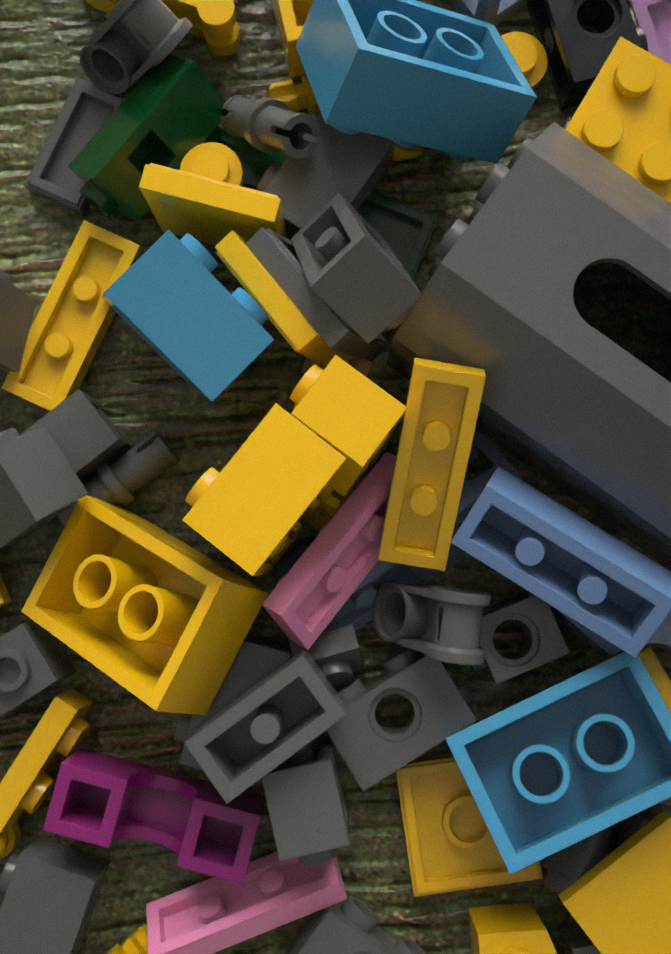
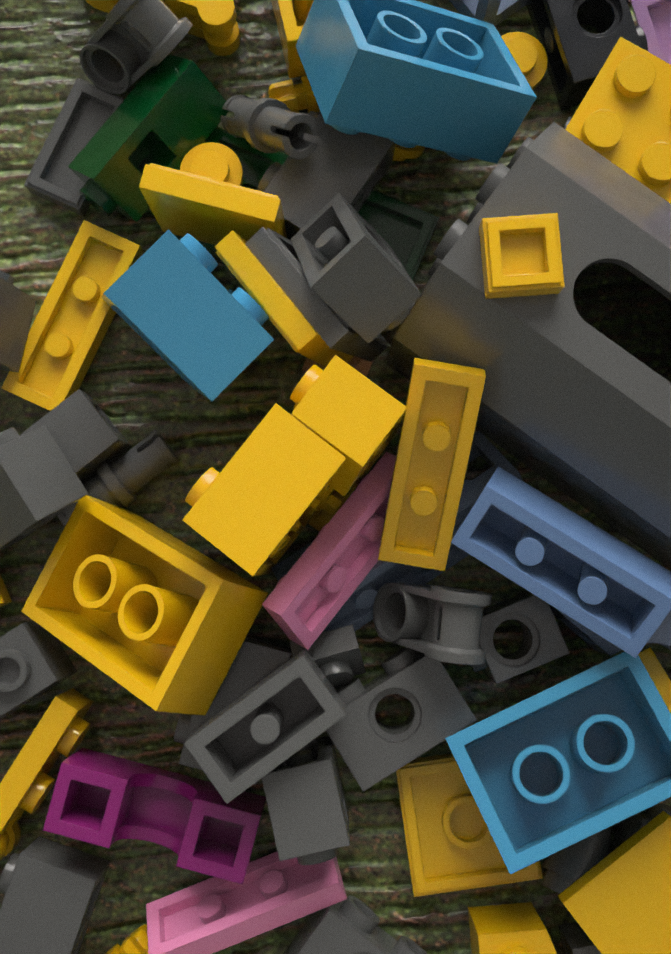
none -> yellow tile [479,213,565,299]

